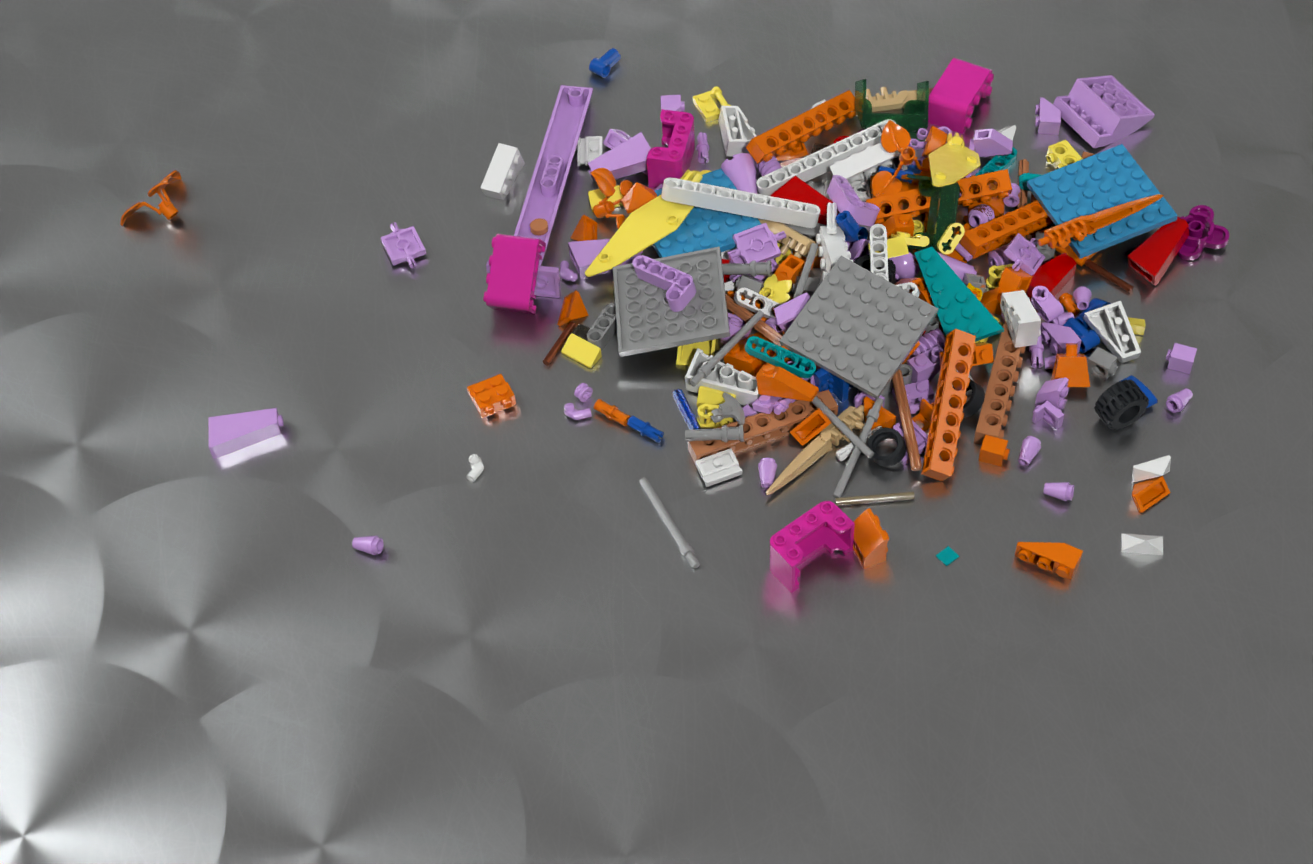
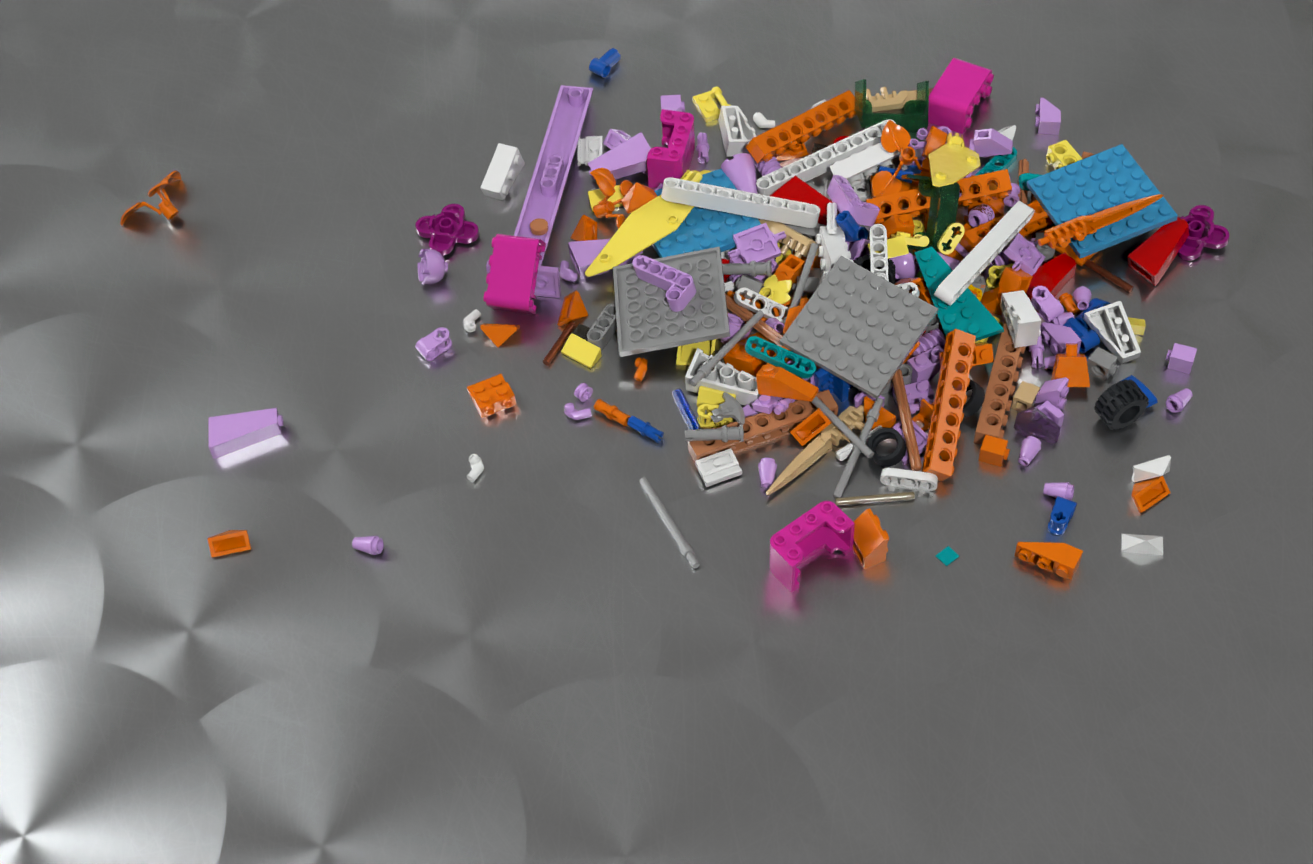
lavender plate [380,222,426,268] -> none
lavender slope [774,292,811,333] -> none
lavender slope [1053,75,1155,148] -> none
none -> orange slope [207,530,251,557]
none -> magenta plant [415,204,479,256]
none -> lavender piece [415,327,452,361]
none -> lavender cylinder [417,249,448,285]
none -> white arm [463,309,481,332]
none -> orange slope [480,323,520,347]
none -> orange arm [633,357,648,382]
none -> white arm [753,112,775,128]
none -> white beam [880,468,938,491]
none -> white beam [934,201,1035,306]
none -> tan brick [1012,381,1040,415]
none -> clear purple arch [1013,406,1061,445]
none -> blue piece [1048,496,1077,535]

